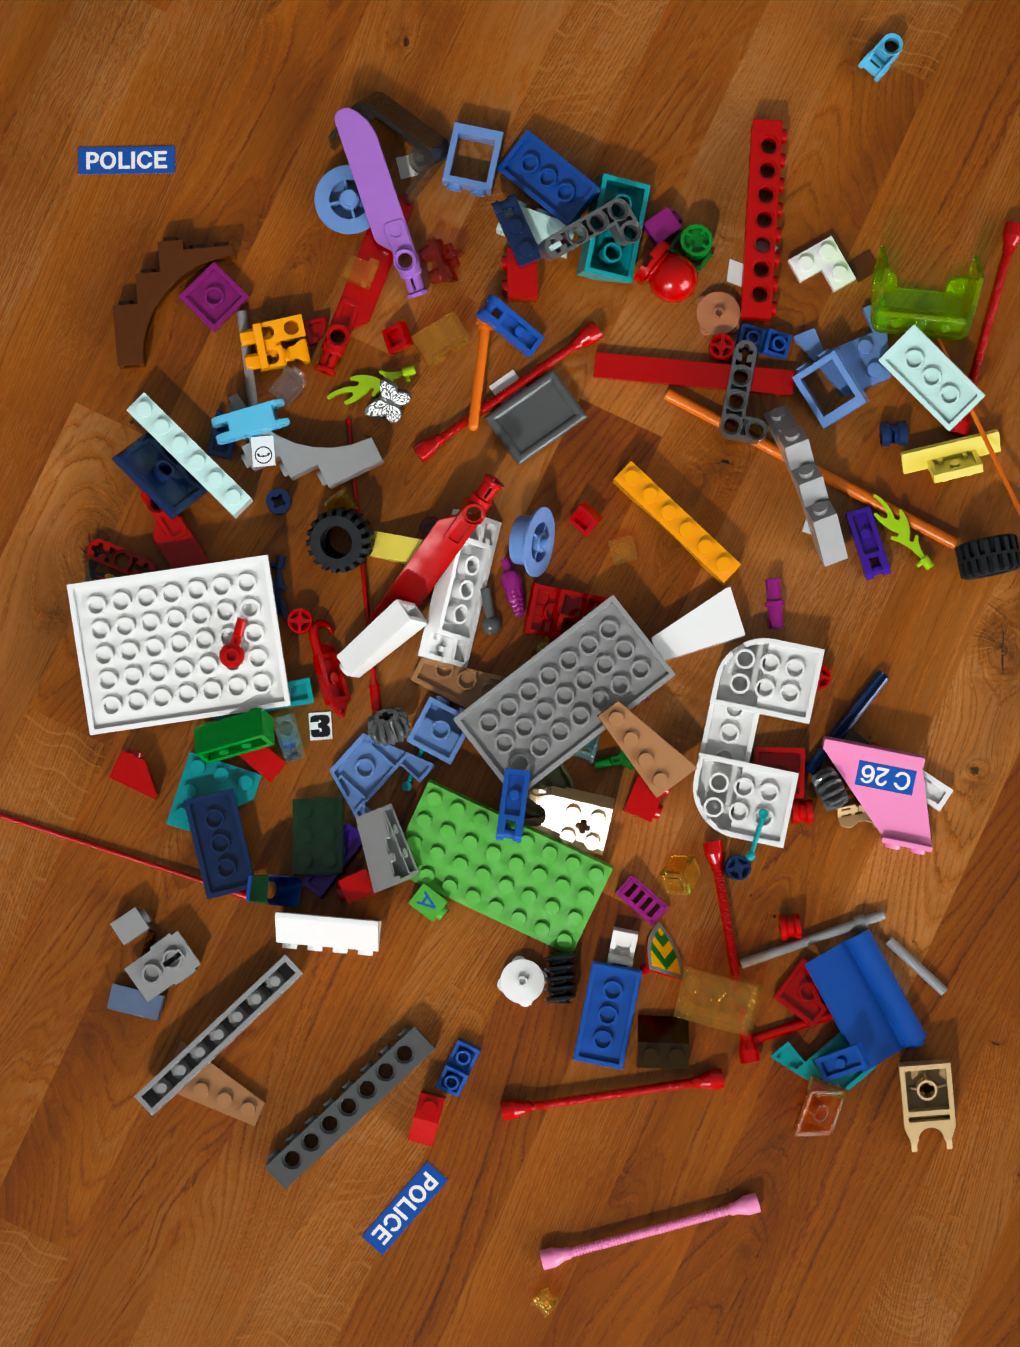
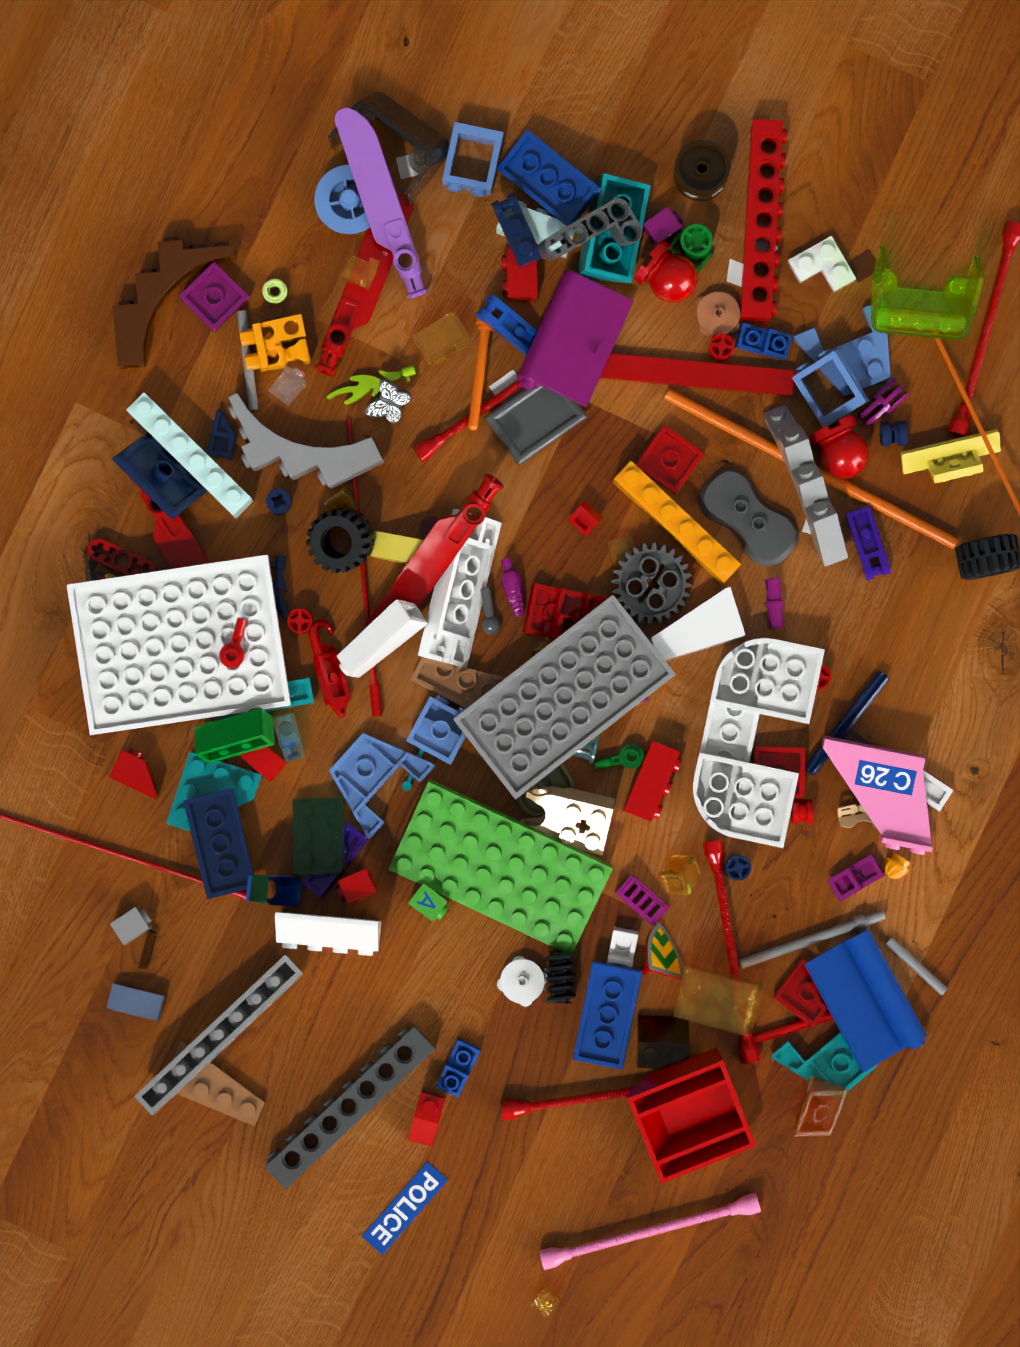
blue sticker [78,146,175,174] -> none
light grey piece [125,931,202,1002] -> none
medium azure piece [211,399,290,445] -> none
white sticker [251,435,276,467] -> none
red tile [303,315,328,347] -> none
sticker [308,711,333,741] -> none
light grey wedge [356,803,420,893] -> none
dark grey gear [367,706,410,747] -> none
red plate [382,321,413,354] -> none
clear red hips [419,237,464,284] -> none
blue plate [496,768,531,843] -> none
medium blue wheel [509,507,555,577] -> none
medium nougat wing [597,701,697,798] -> none
dark grey beam [719,340,768,444] -> none
teal hinge [746,809,769,861] -> none
red wheel [778,913,802,941] -> none
dark grey gear [811,767,849,811] -> none
blue plate [814,1041,871,1083] -> none
medium azure piece [858,33,903,82] -> none
lime piece [873,494,935,570] -> none
light aqua plate [878,324,986,431] -> none
tan brick [898,1058,956,1152] -> none
none -> yellowish green plate [262,279,288,304]
none -> magenta door [517,271,634,407]
none -> dark grey gear [610,542,692,624]
none -> red slope [626,1047,756,1184]
none -> red plate [636,425,705,495]
none -> dark brown wheel [673,140,730,202]
none -> dark grey plate [699,468,799,566]
none -> red tile [808,415,869,479]
none -> magenta slope [827,853,885,902]
none -> magenta arm [858,376,910,425]
none -> light orange plate [885,853,910,879]

